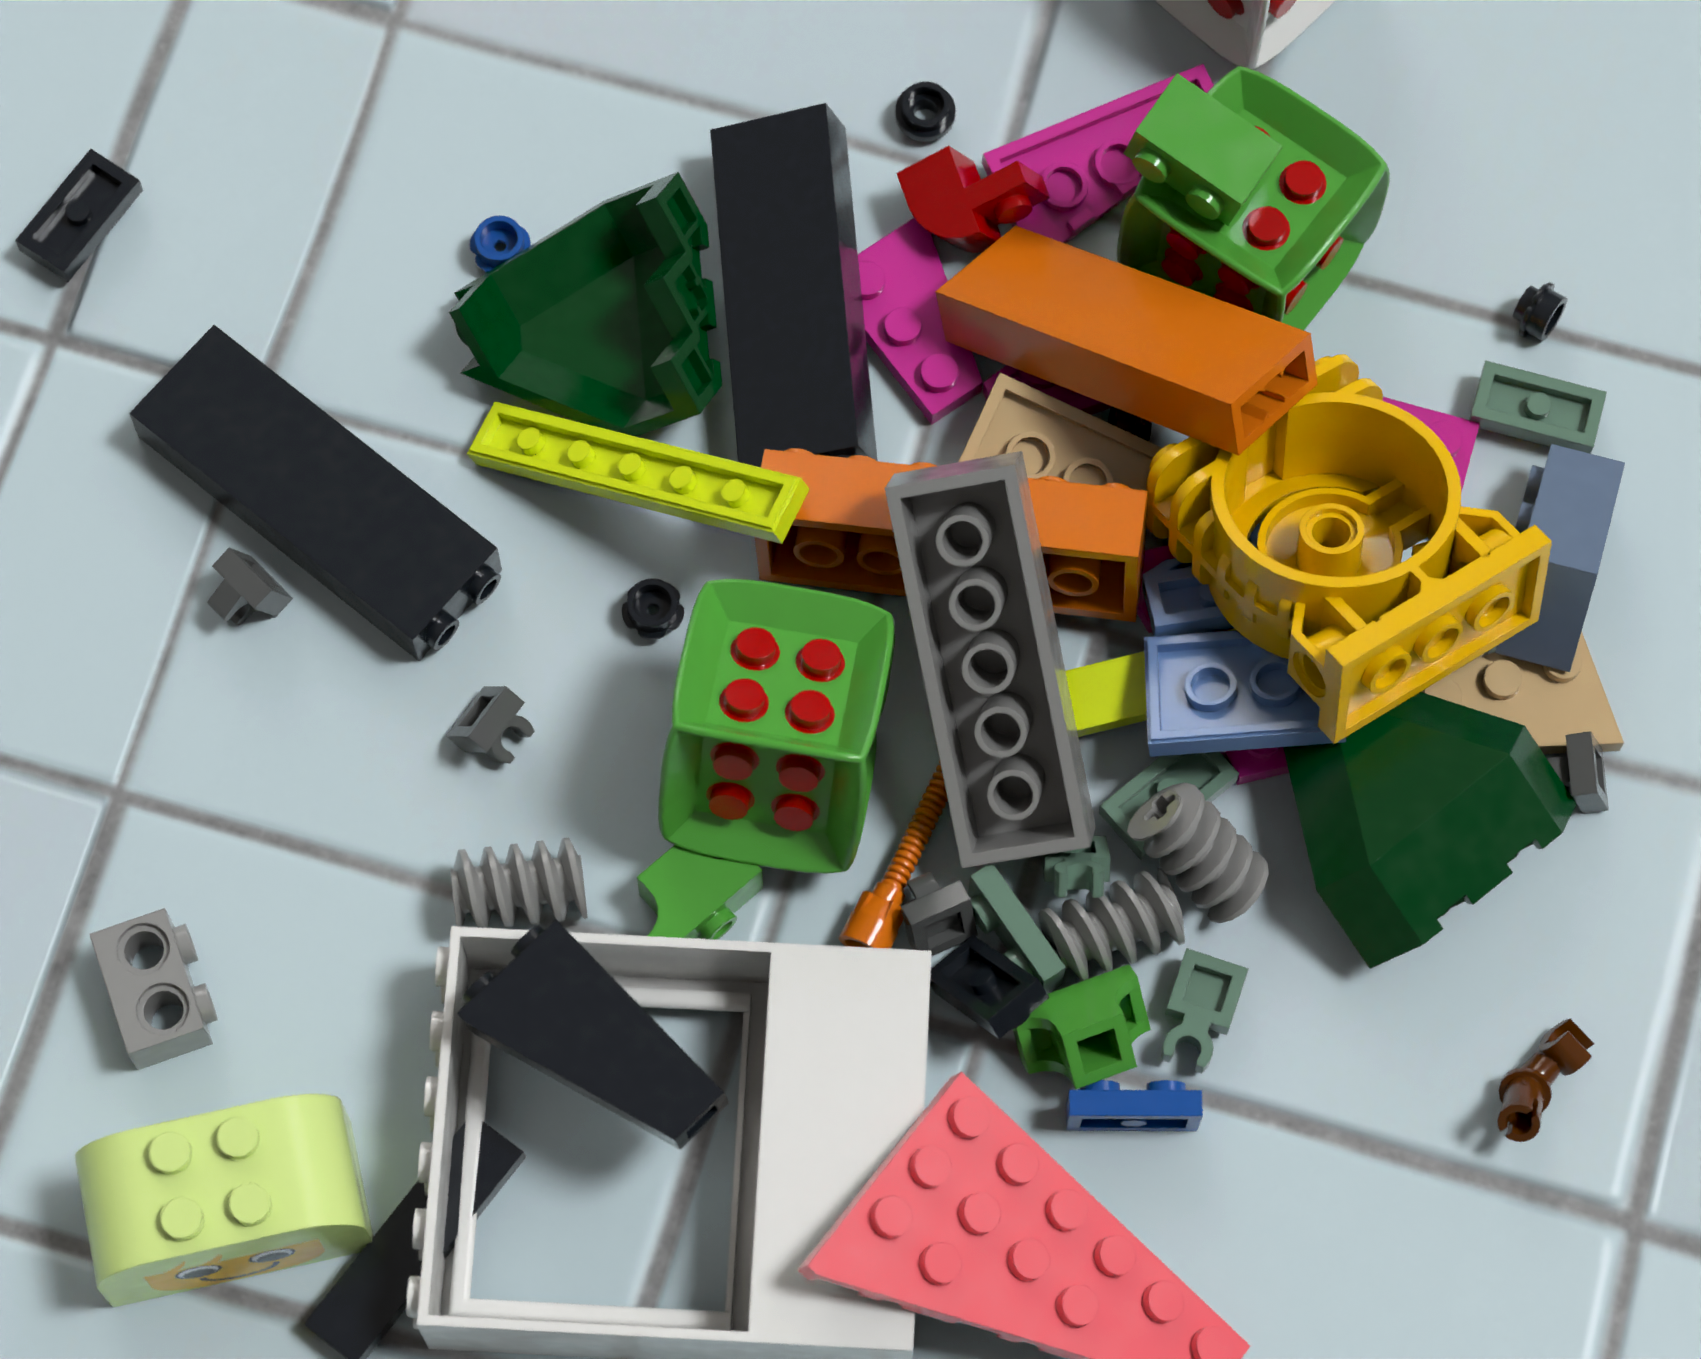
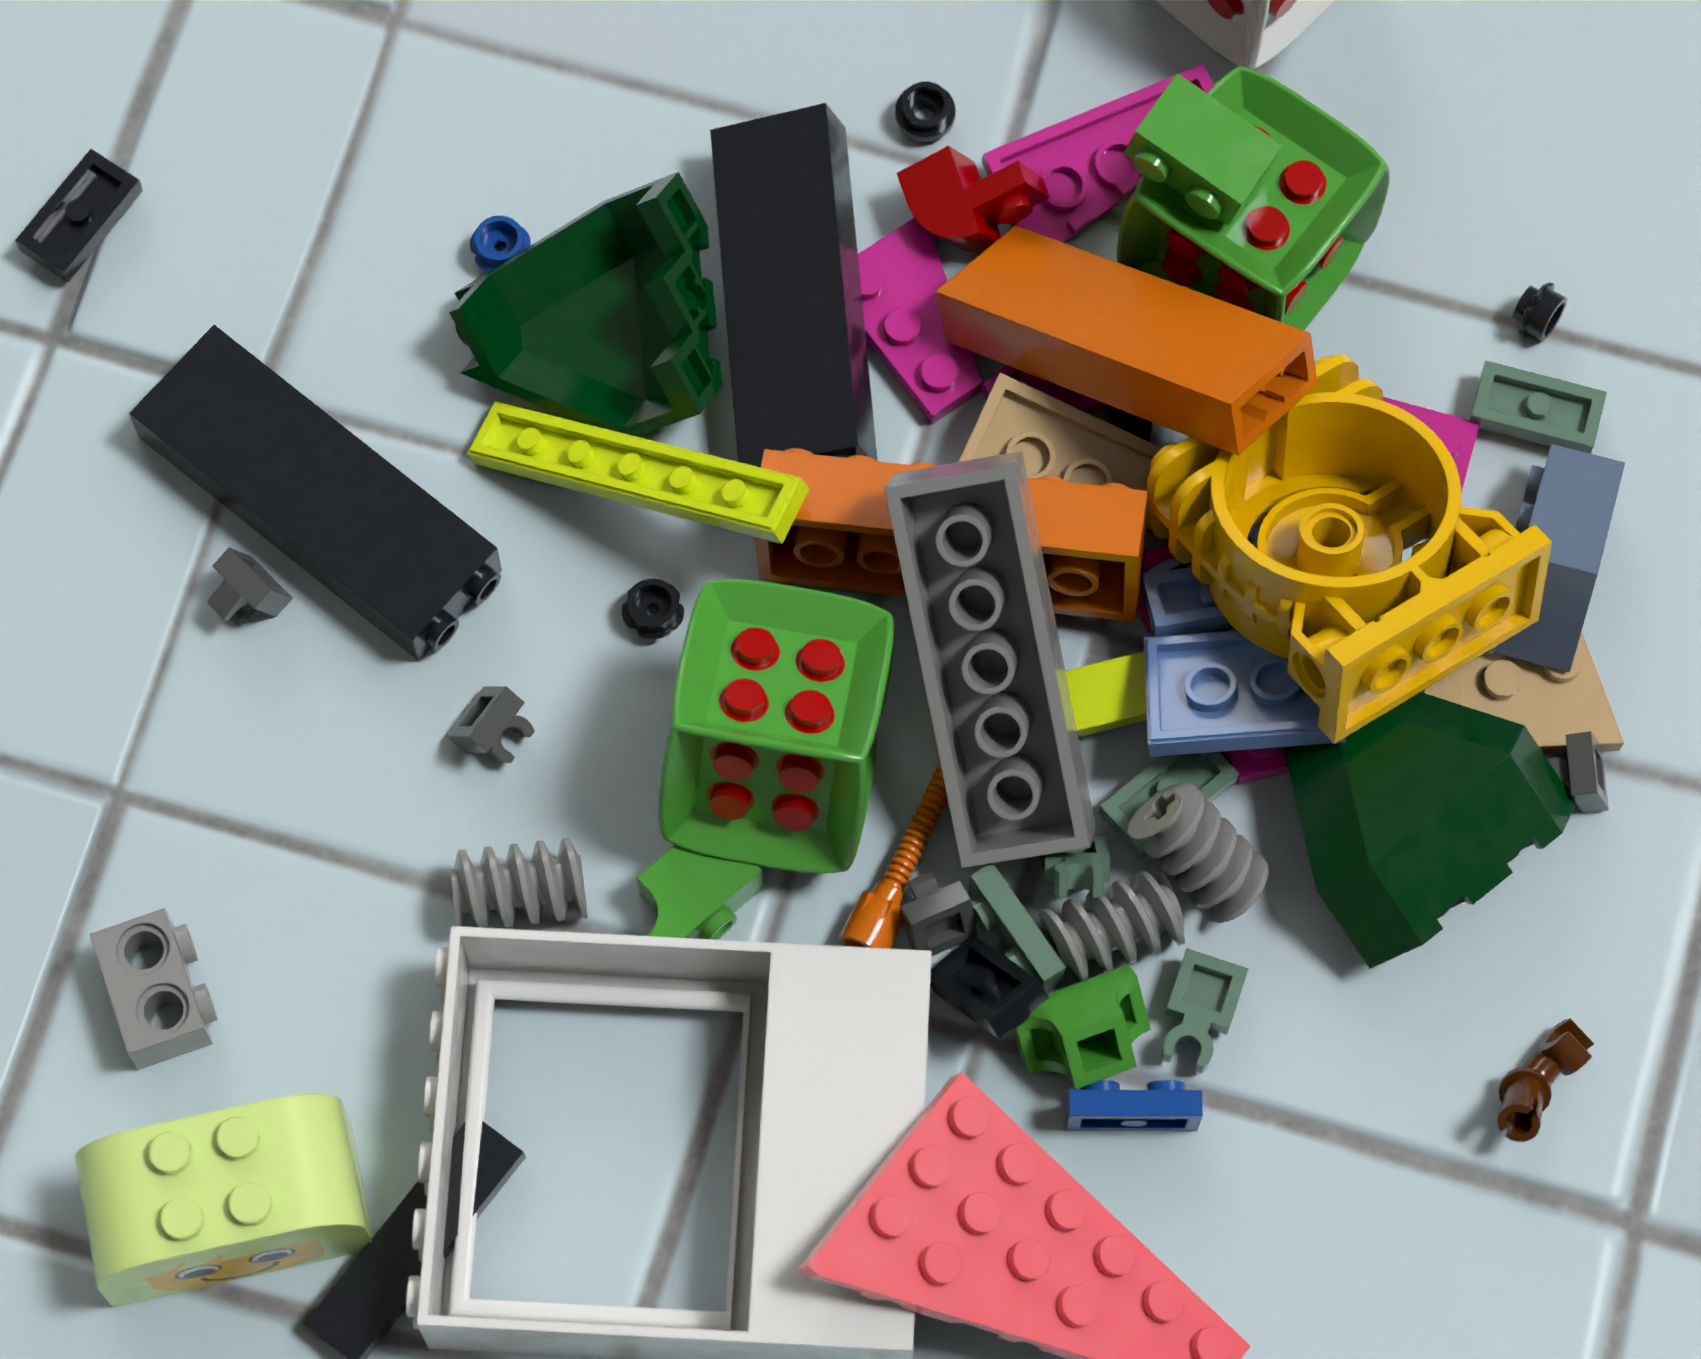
black slope [457,919,729,1150] -> none

